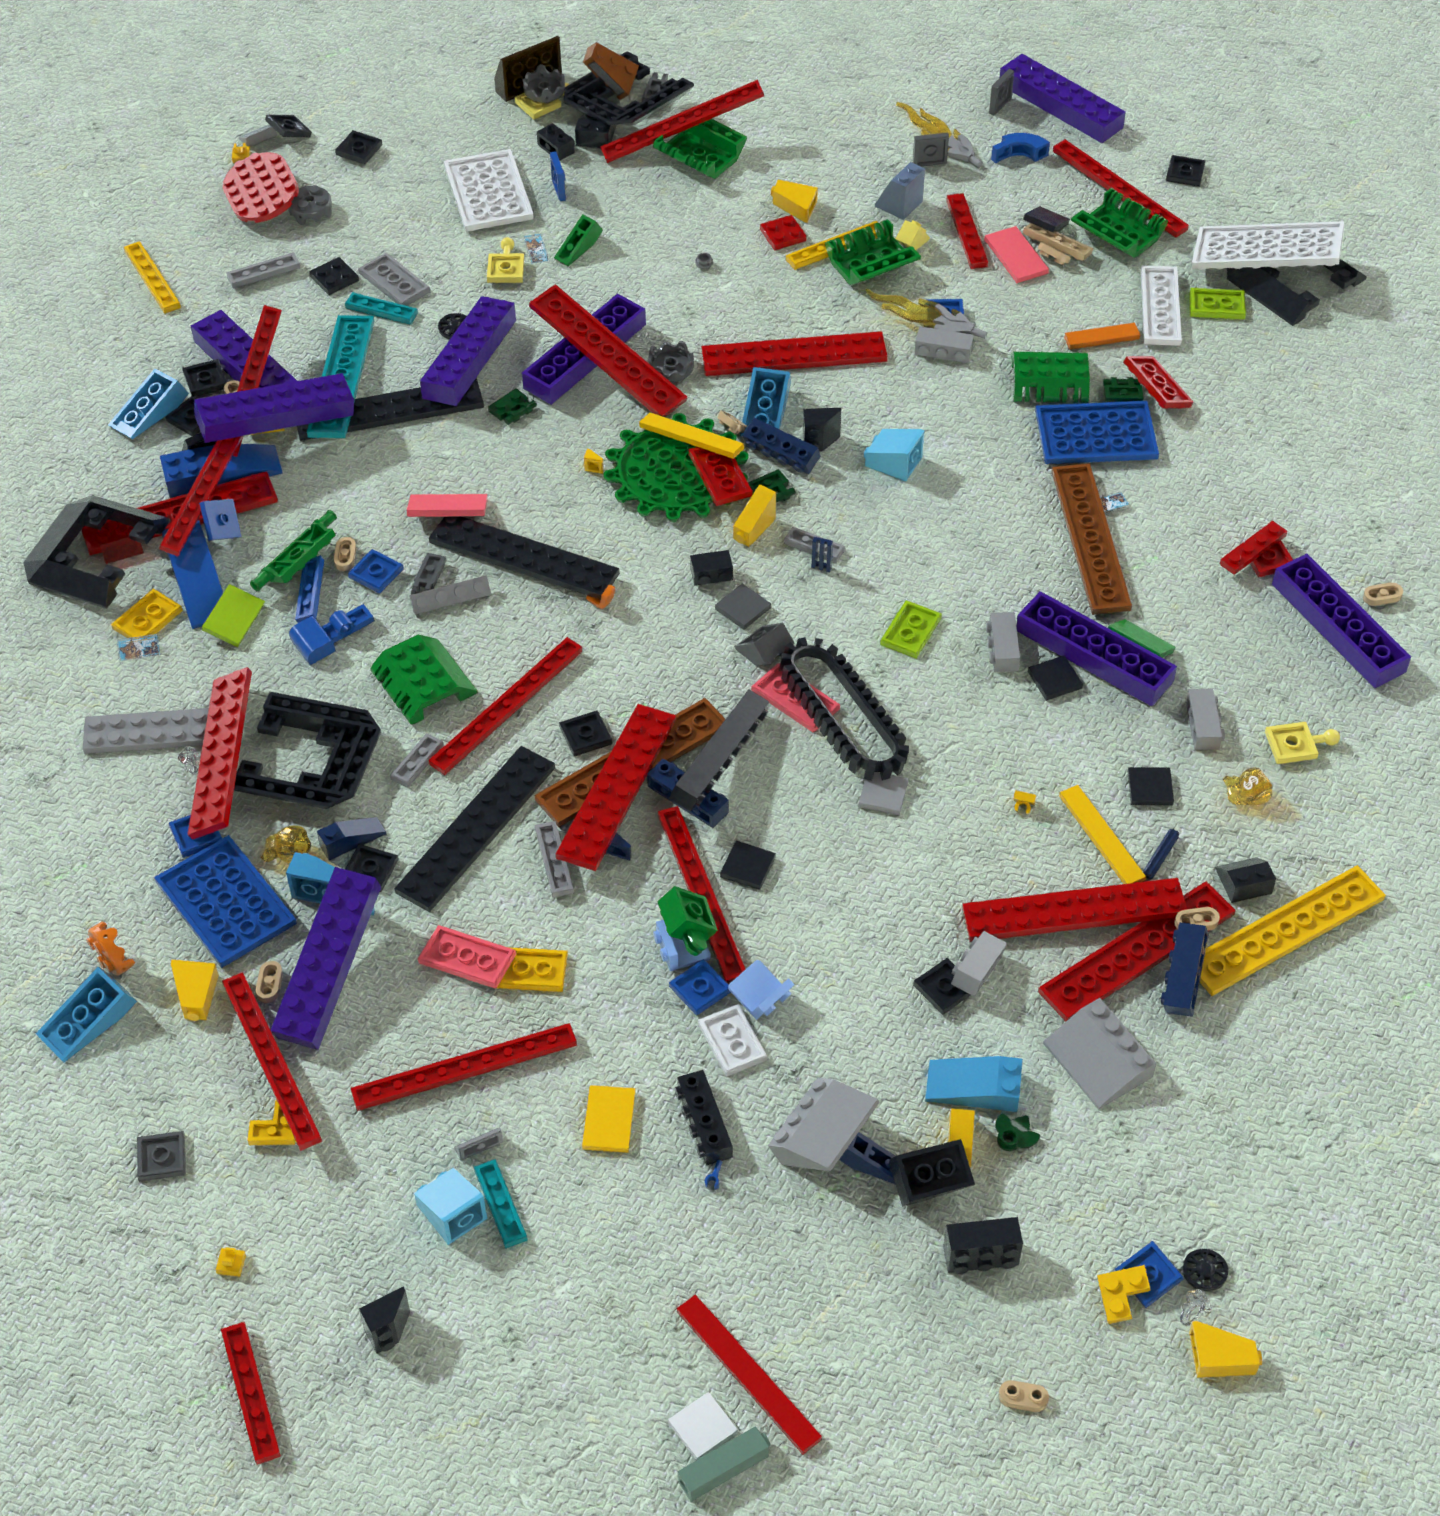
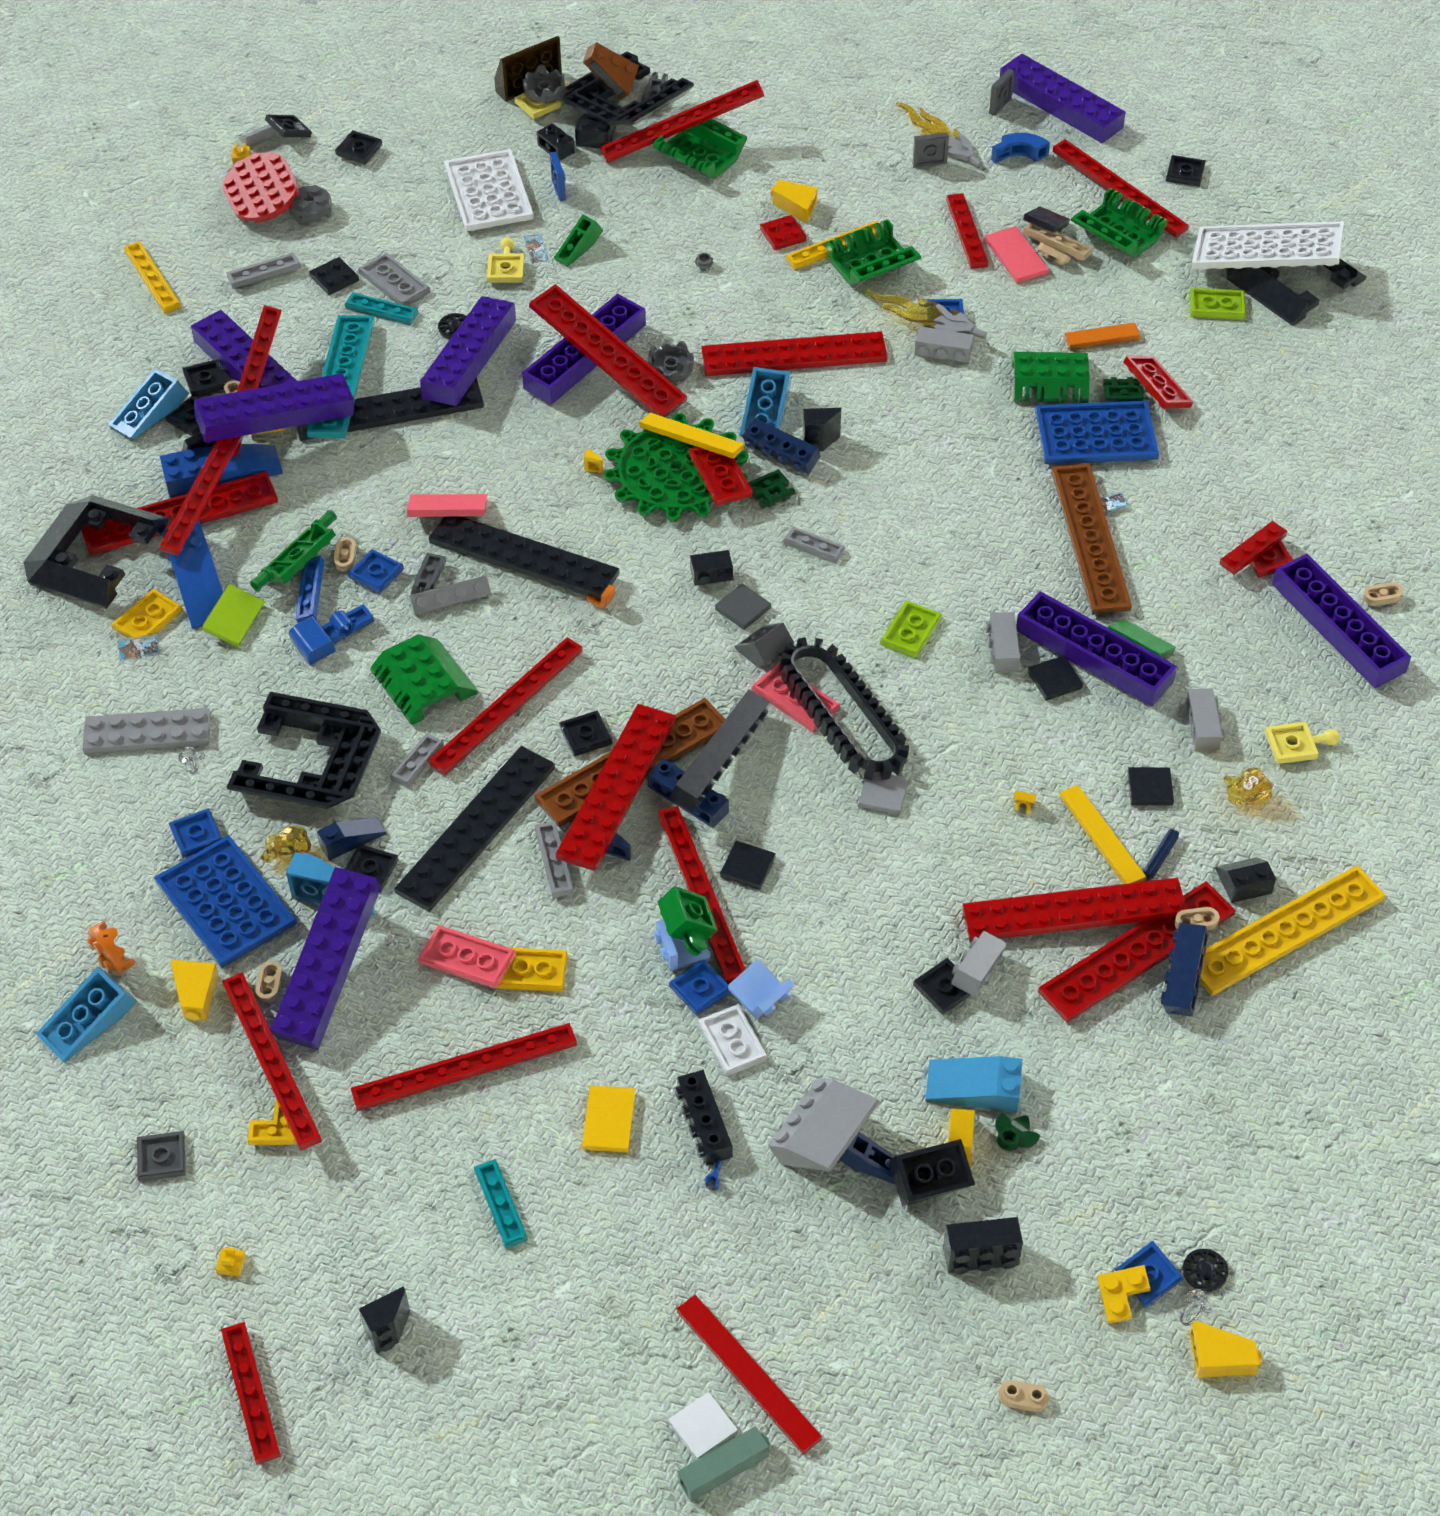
clear red plate [100,537,144,564] -> none
red plate [188,667,252,840] -> none
plate [199,499,242,541] -> none
medium azure slope [414,1168,487,1245] -> none
light grey slope [454,1128,503,1161] -> none
dark green plate [488,388,537,425] -> none
tan plate [717,410,747,434] -> none
yellow slope [733,484,776,547] -> none
dark blue tile [811,537,833,573] -> none
medium azure slope [864,429,925,481] -> none
sand blue slope [875,162,925,220] -> none
light yellow slope [895,220,930,250] -> none
light grey slope [1043,998,1156,1110] -> none
white plate [1141,265,1182,346] -> none

